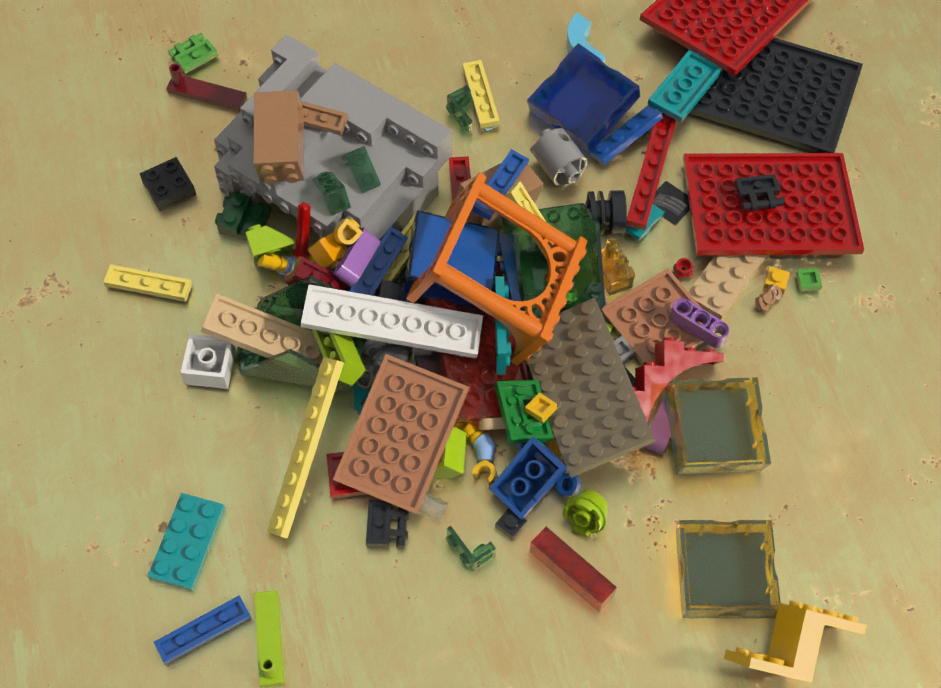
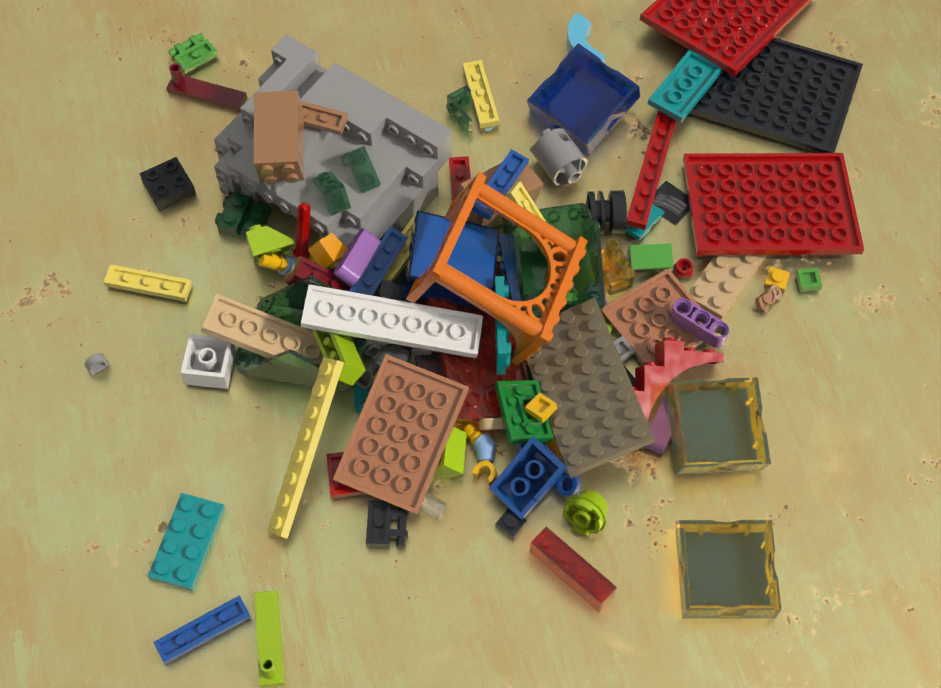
yellow plate [333,218,363,245] -> none
clear green bracket [446,526,496,571] -> none
blue plate [589,105,663,166] -> none
yellow bracket [724,601,867,683] -> none
black plate [734,174,784,212] -> none
none -> light grey tile [85,353,110,376]
none -> bright green panel [627,243,674,270]

